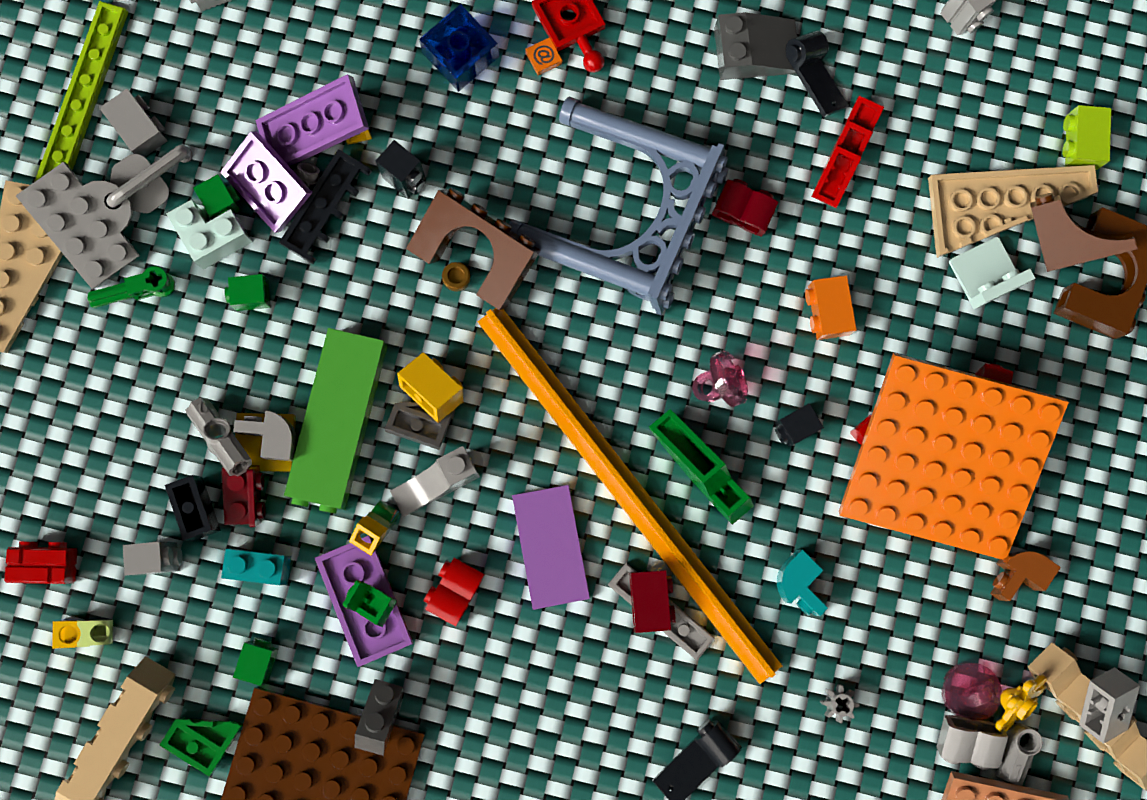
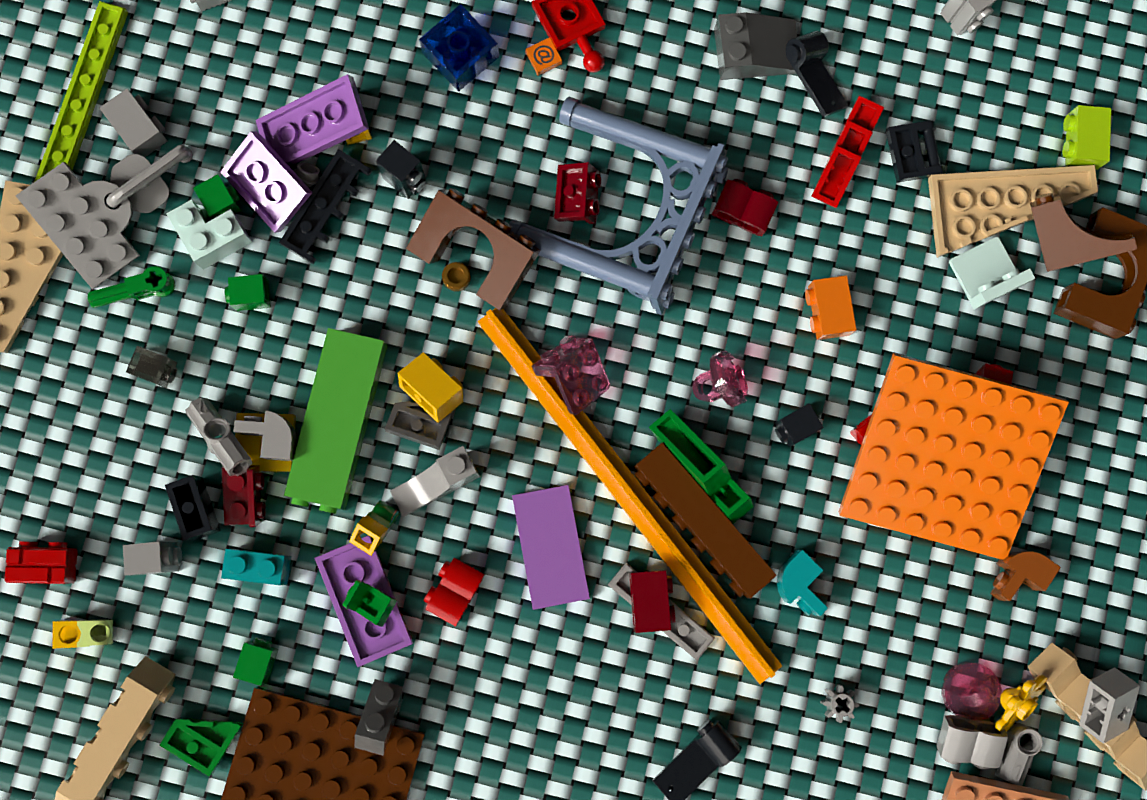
none -> clear smoke brick [126,346,178,389]
none -> clear pink bracket [532,335,610,415]
none -> dark red bracket [554,162,601,224]
none -> reddish brown brick [634,443,777,599]
none -> black plate [886,120,946,183]

